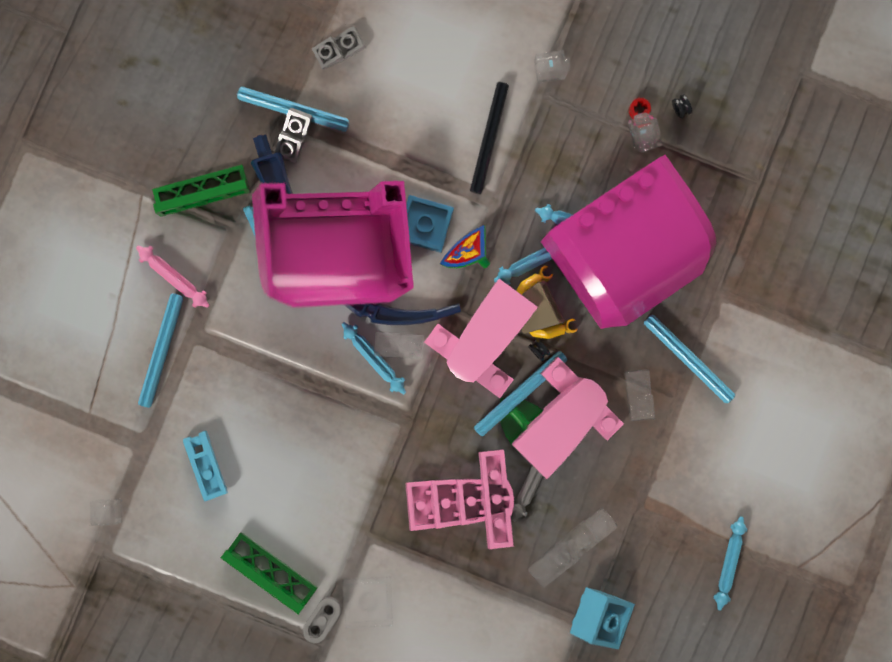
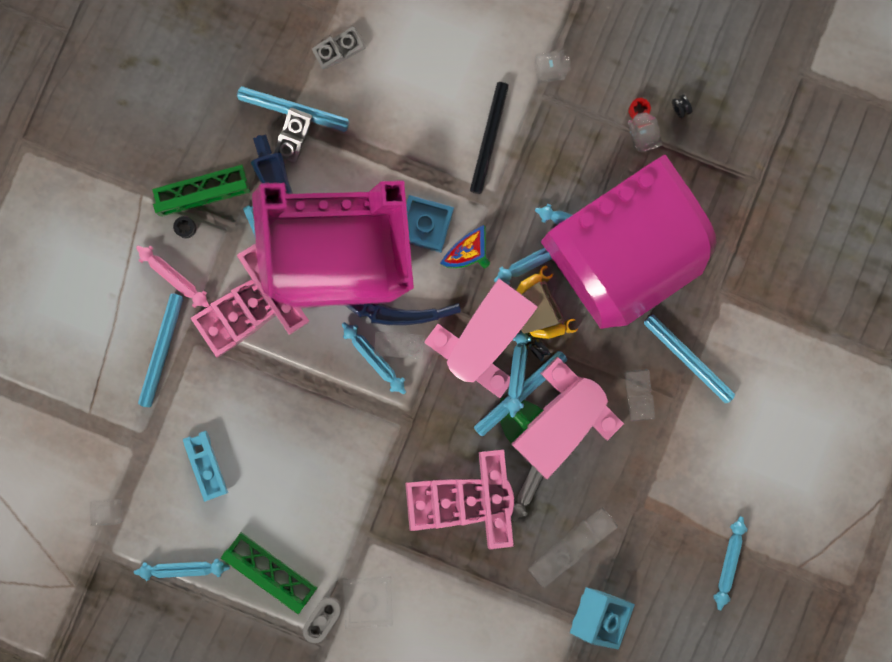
none -> medium azure wheel [134,559,230,581]
none -> black bush [173,216,196,239]
none -> bright pink slope [191,243,309,358]
none -> medium azure wheel [504,330,532,418]

